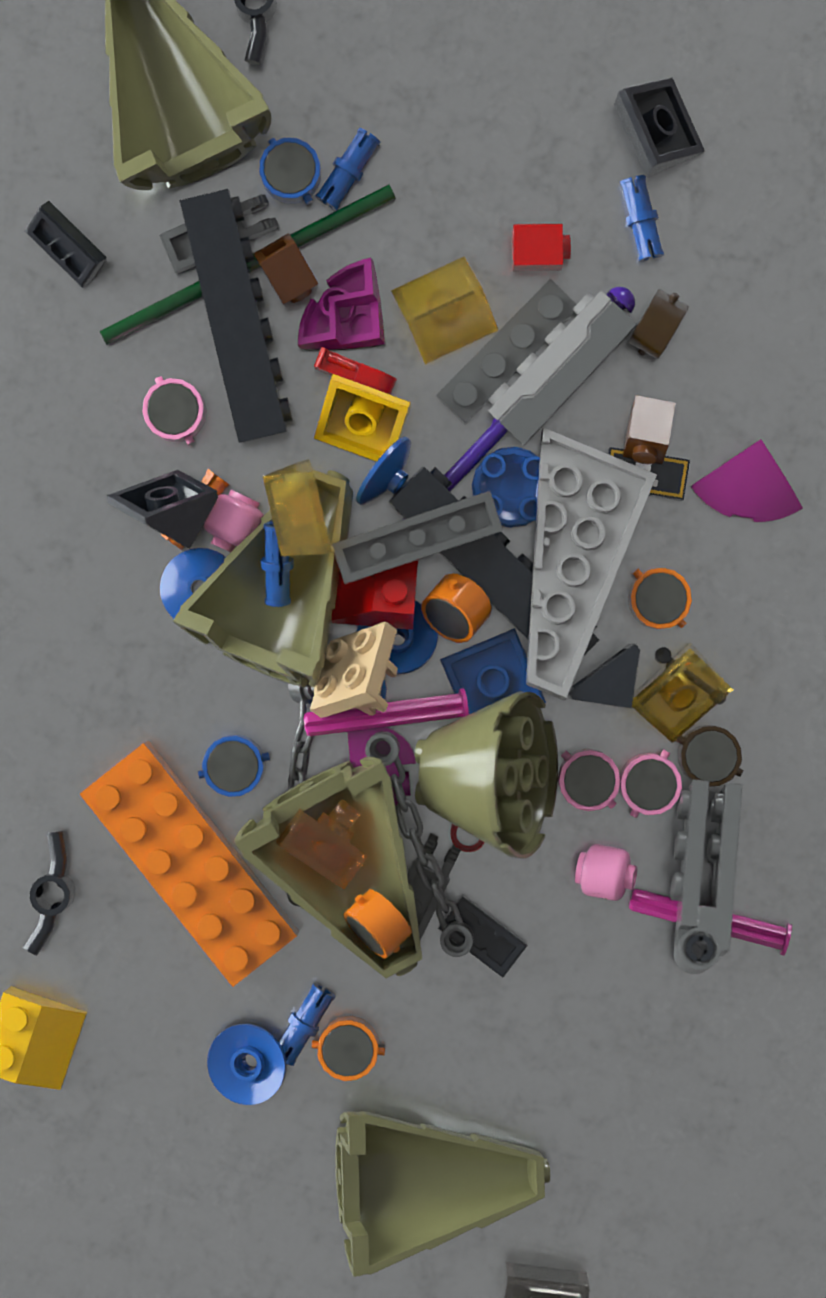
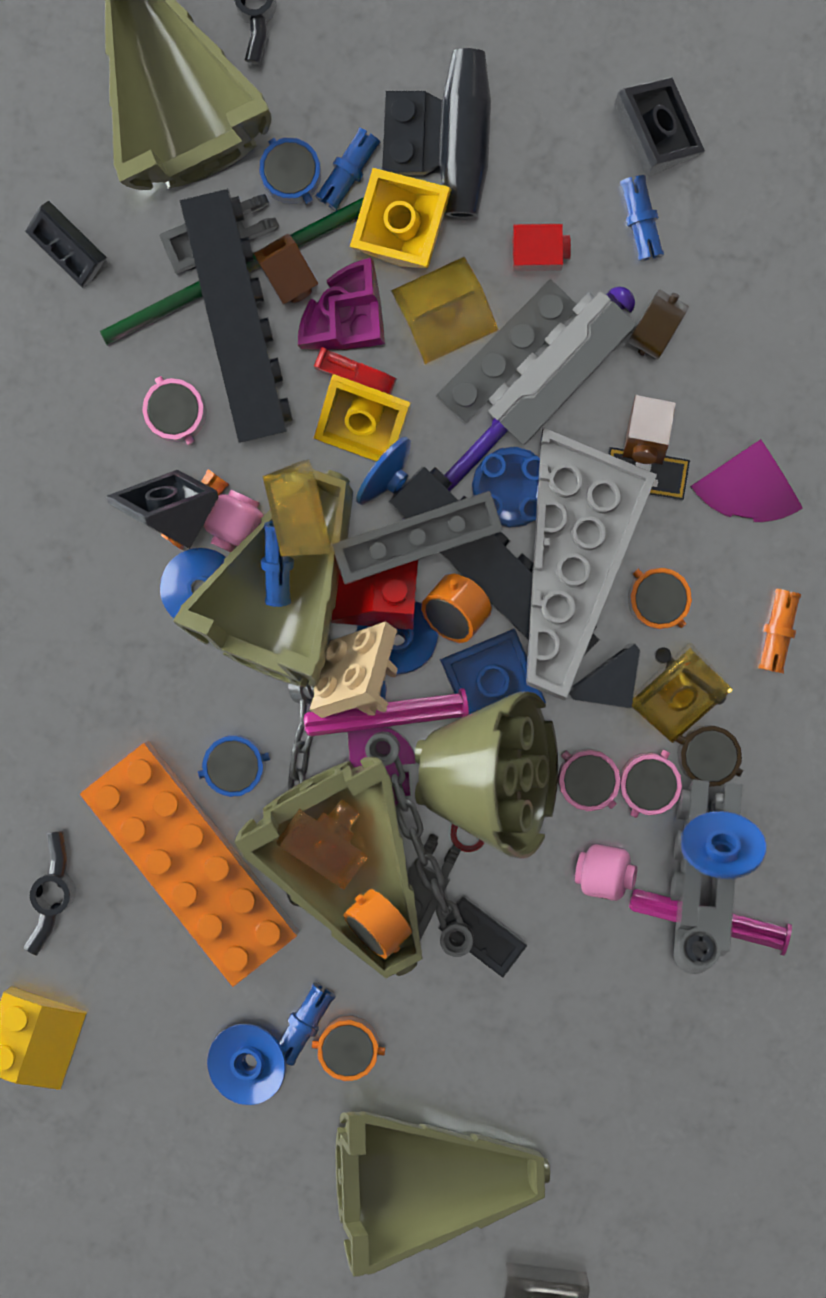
none -> yellow slope [350,168,451,268]
none -> black plate [382,48,491,218]
none -> blue dish [681,811,766,879]
none -> orange pin [758,589,801,674]

